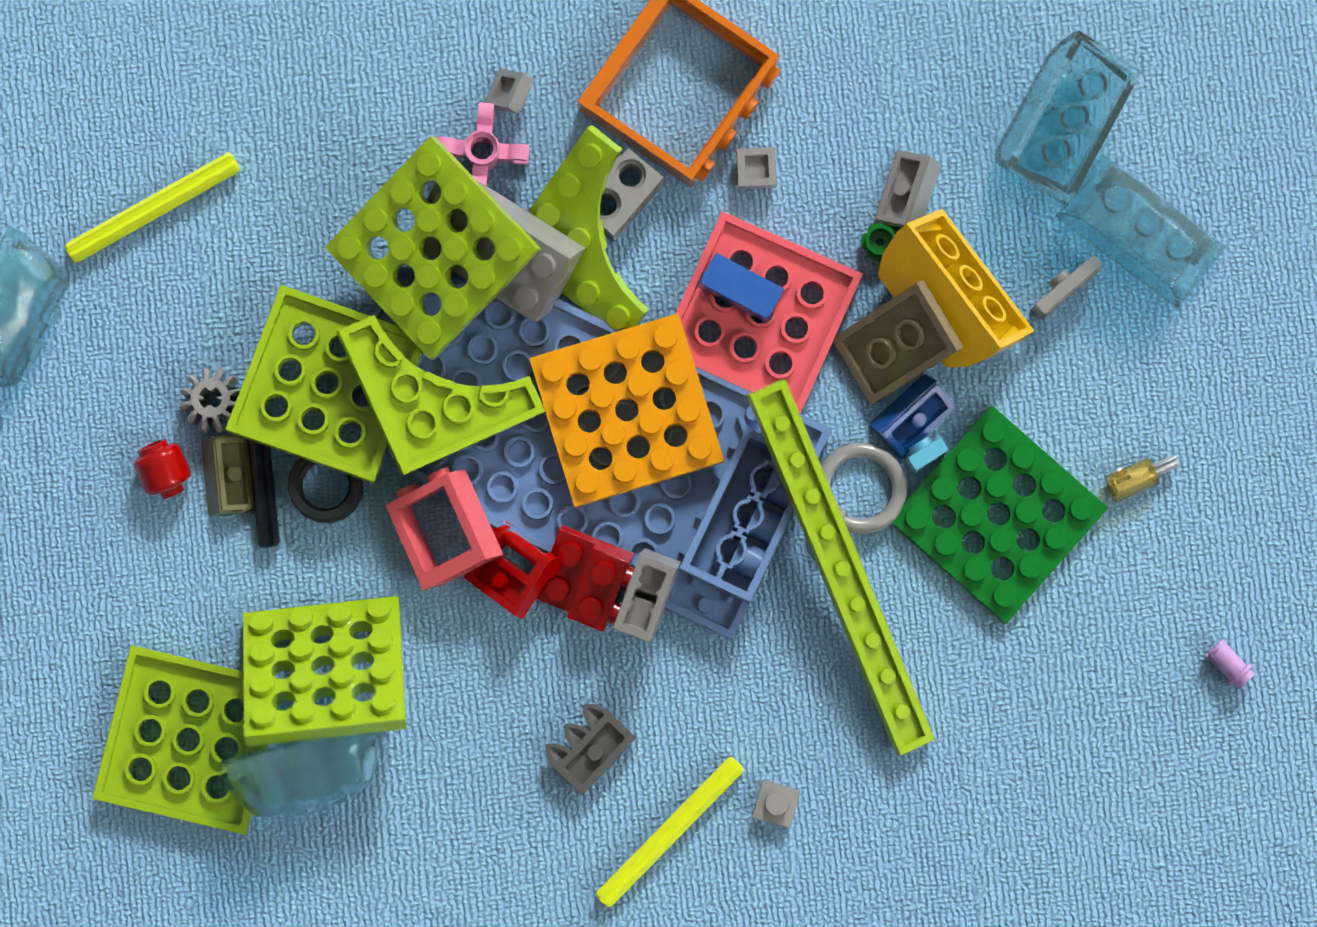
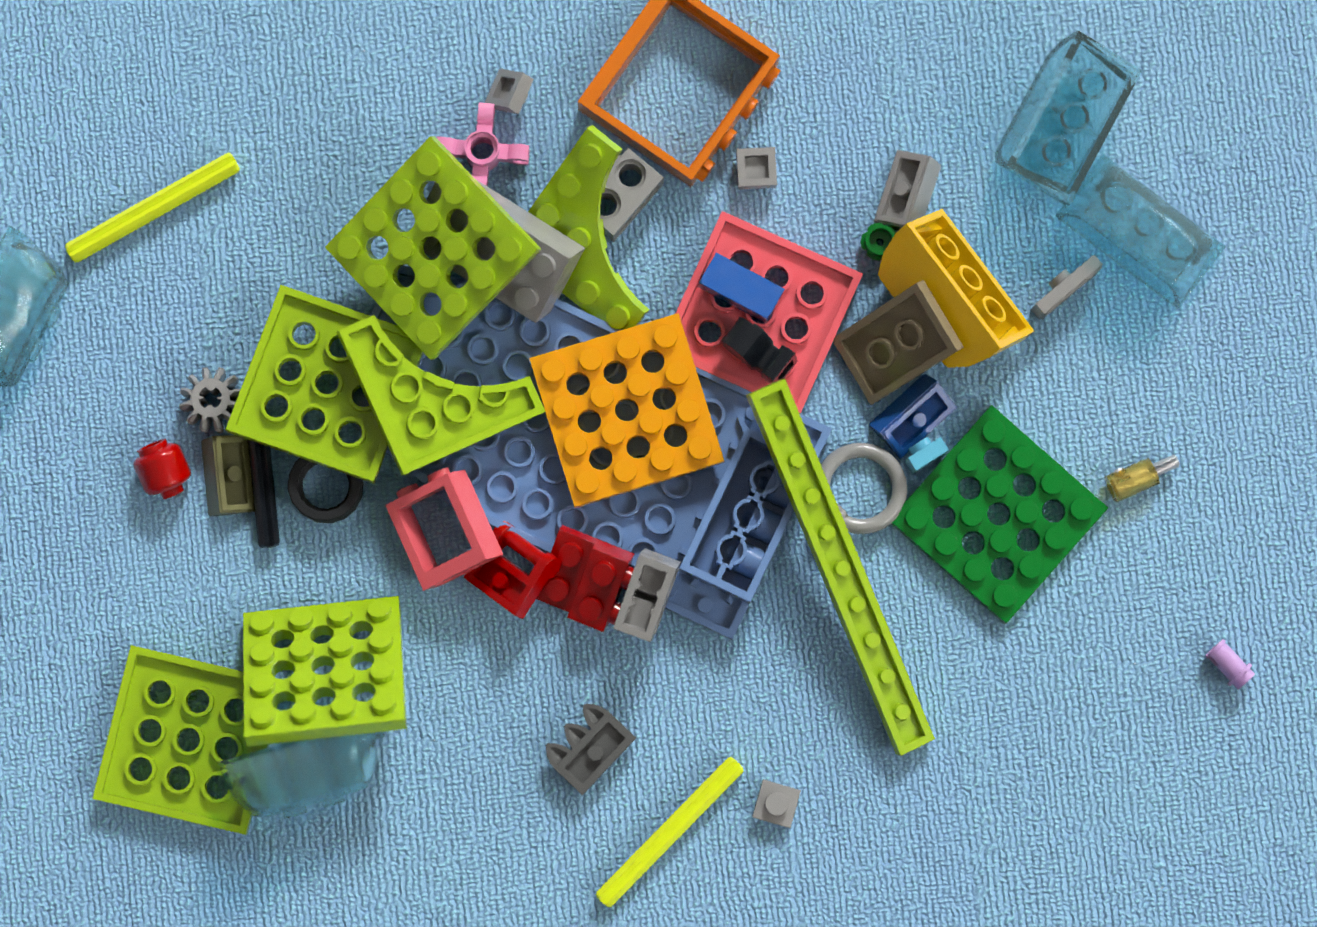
none -> black leg [720,317,798,384]

